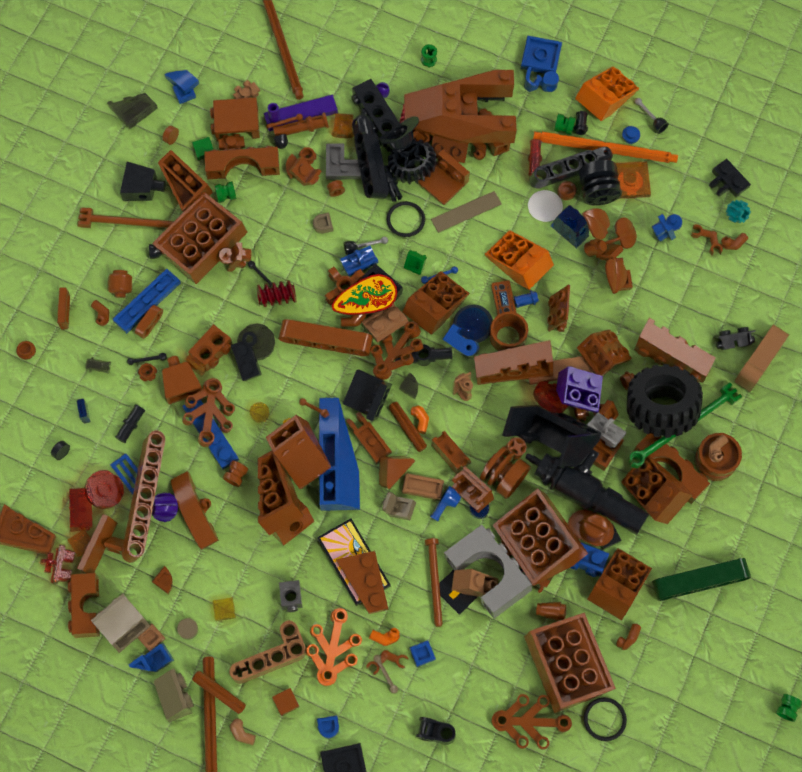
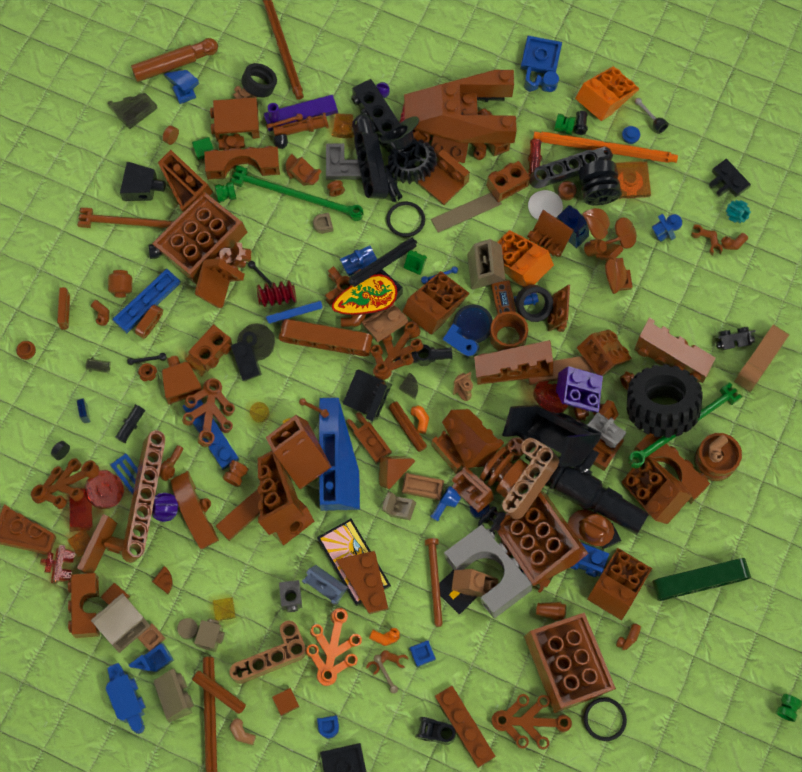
dark orange plate [299,147,317,164] -> none
hinge [343,237,388,256] -> none
green bush [421,44,437,68] -> none
none -> dark orange plant [31,458,100,509]
none -> dark orange tile [100,583,130,605]
none -> blue hinge [106,663,146,734]
none -> dark orange piece [131,38,218,83]
none -> dark orange plate [159,445,184,481]
none -> dark tan brick [194,619,225,652]
none -> dark orange bracket [195,257,245,308]
none -> dark orange tile [216,489,260,541]
none -> green hinge [229,166,364,221]
none -> black tyre [241,63,277,98]
none -> blue tile [266,300,323,324]
none -> sand blue hinge [302,565,348,605]
none -> black axle [348,237,417,287]
none -> dark orange plate [435,686,496,768]
none -> dark orange wedge [442,409,504,468]
none -> dark tan slope [467,239,505,290]
none -> black piece [478,506,505,535]
none -> dark orange brick [486,161,531,202]
none -> medium nougat beam [502,438,559,519]
none -> black tyre [515,285,553,322]
none -> dark orange hinge [527,210,574,257]

